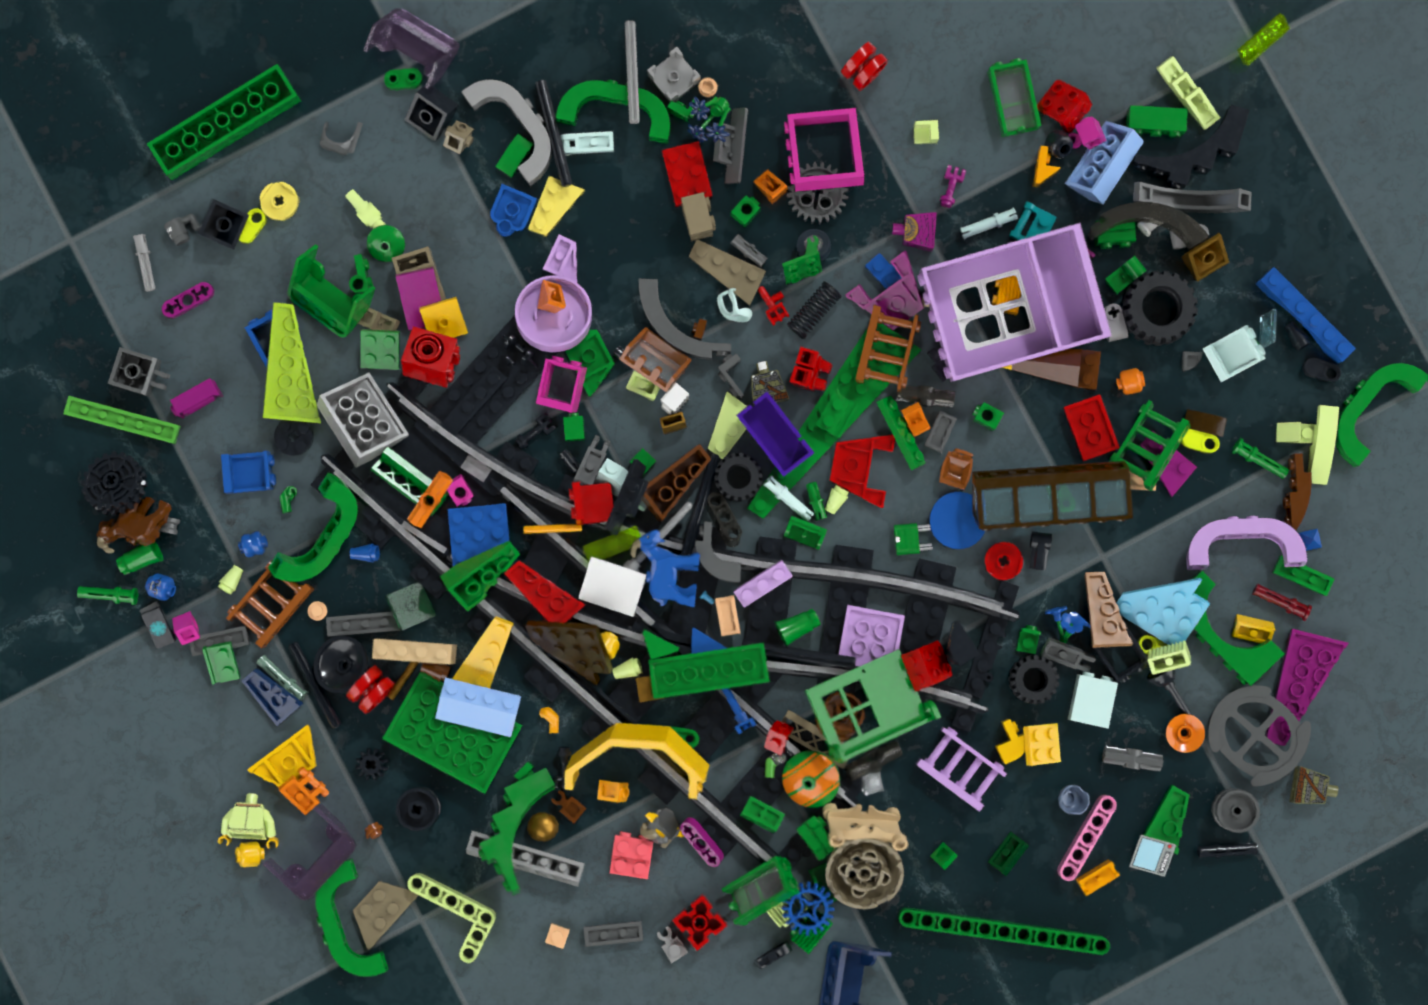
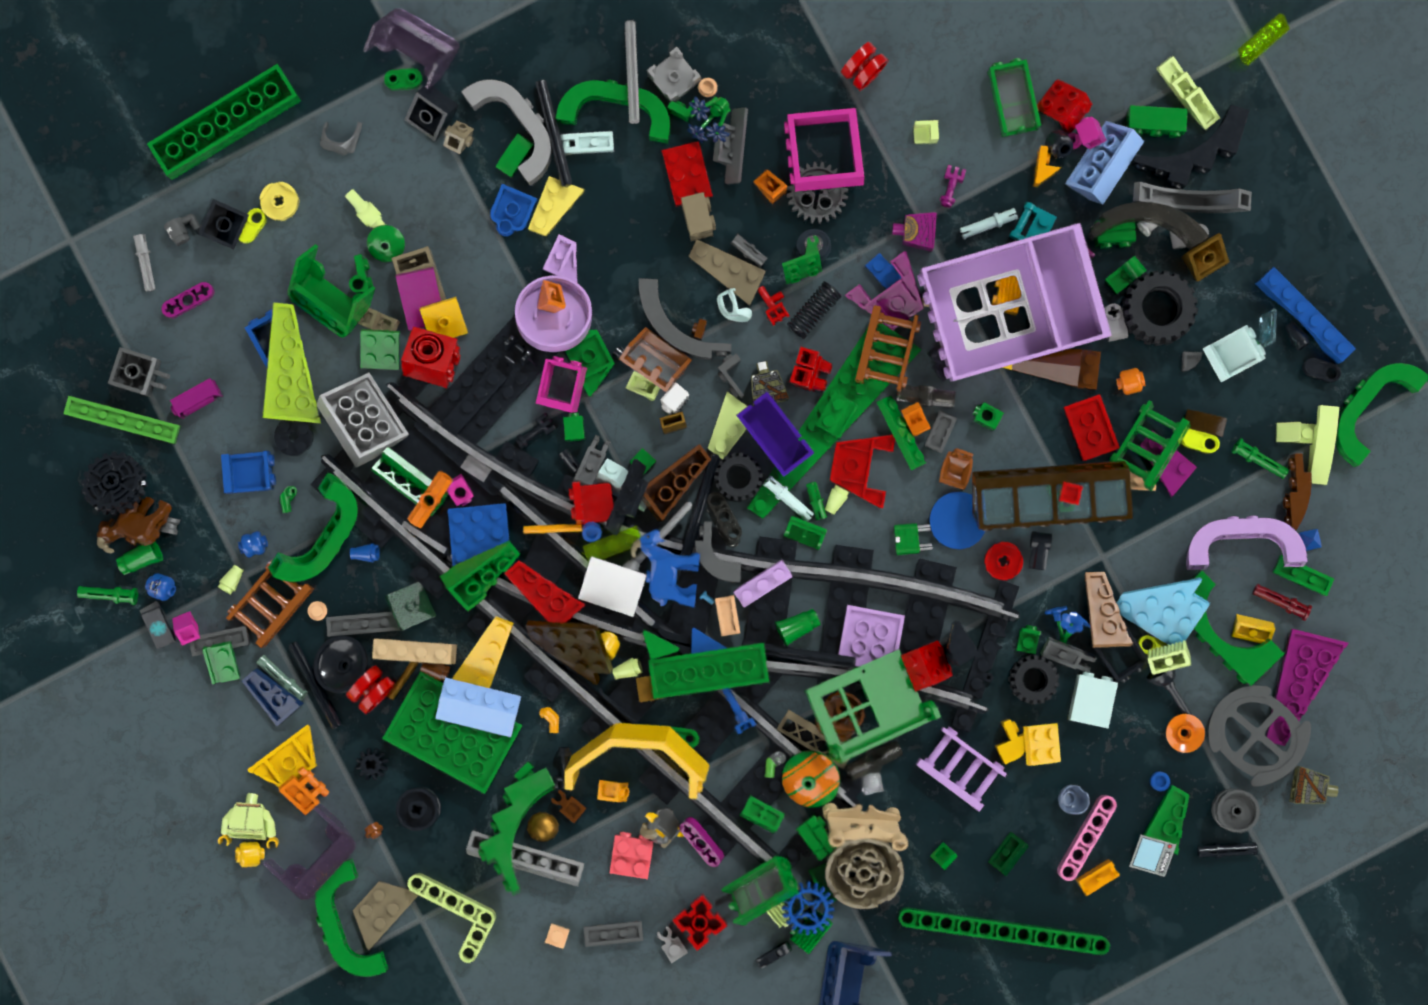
green brick [731,196,760,228] -> none
red bracket [764,721,794,755] -> none
dark grey piece [1102,746,1163,771] -> none
none -> blue tile [582,522,602,542]
none -> red plate [1058,482,1083,505]
none -> blue tile [1150,771,1170,791]

